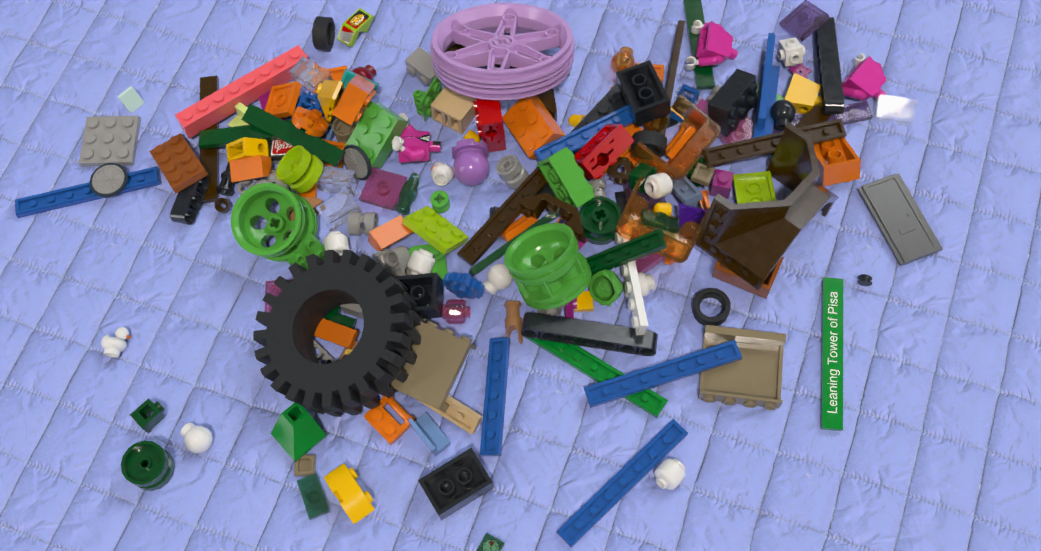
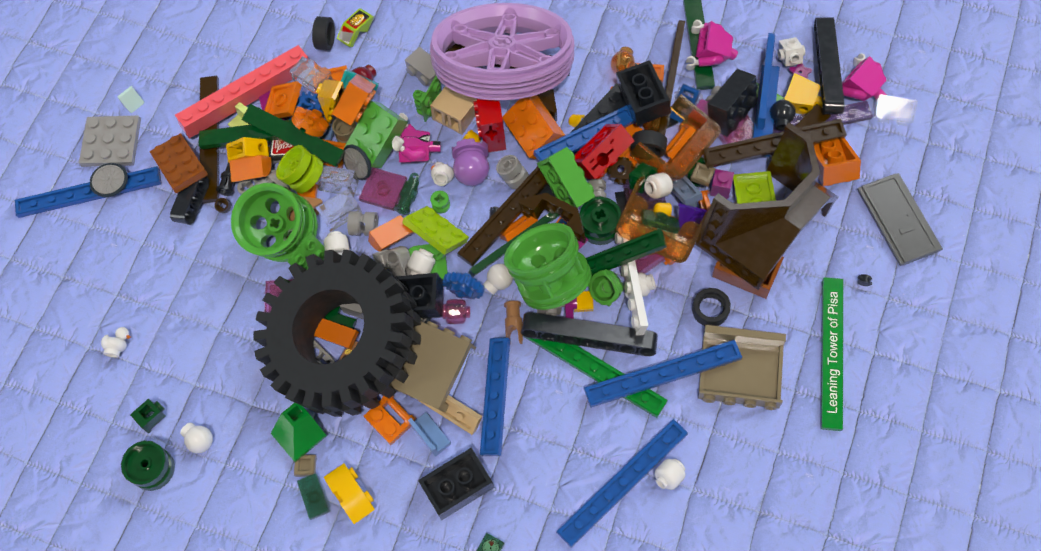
clear purple plate [779,0,829,42] -> none

